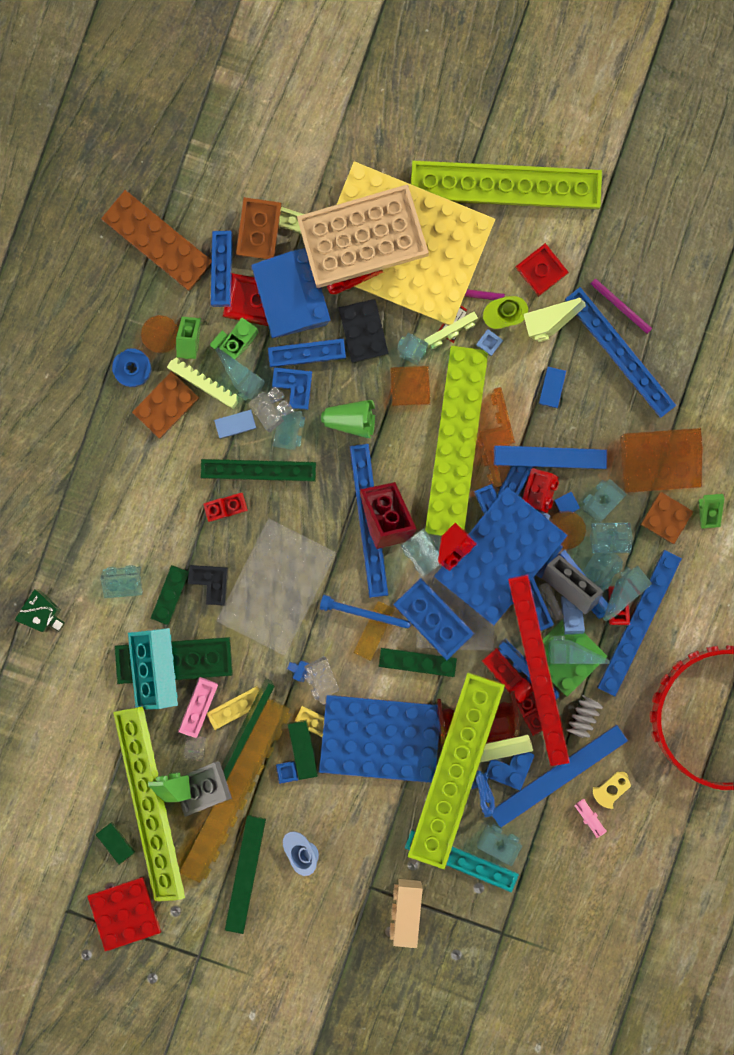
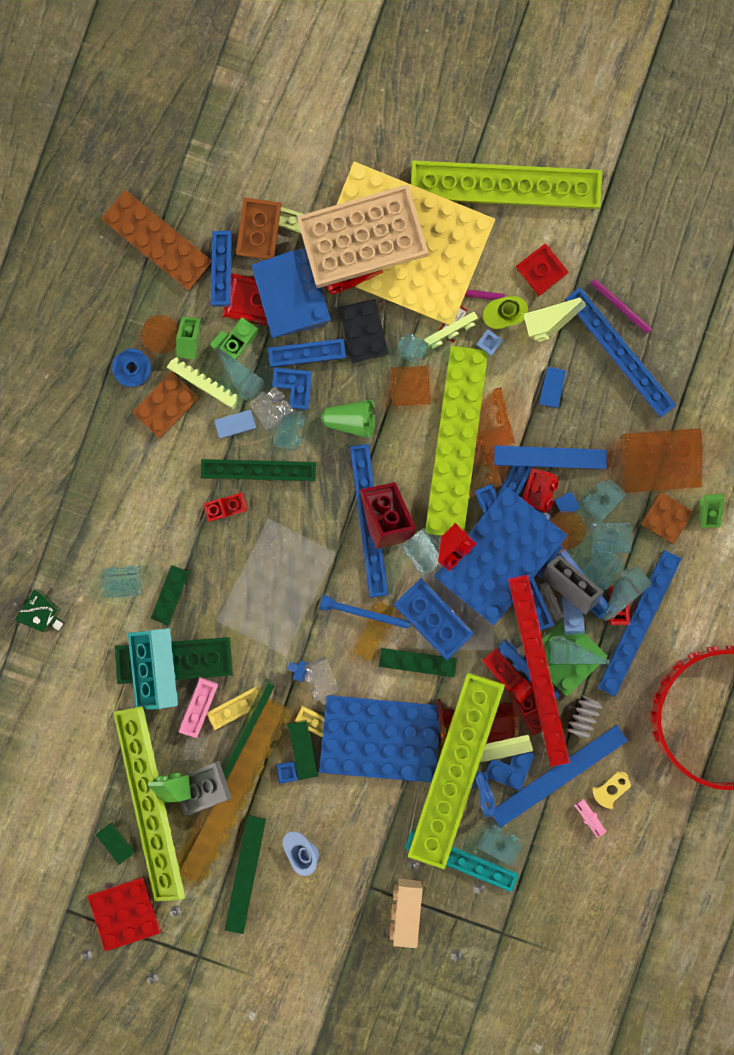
black plate [188,565,228,606] -> none

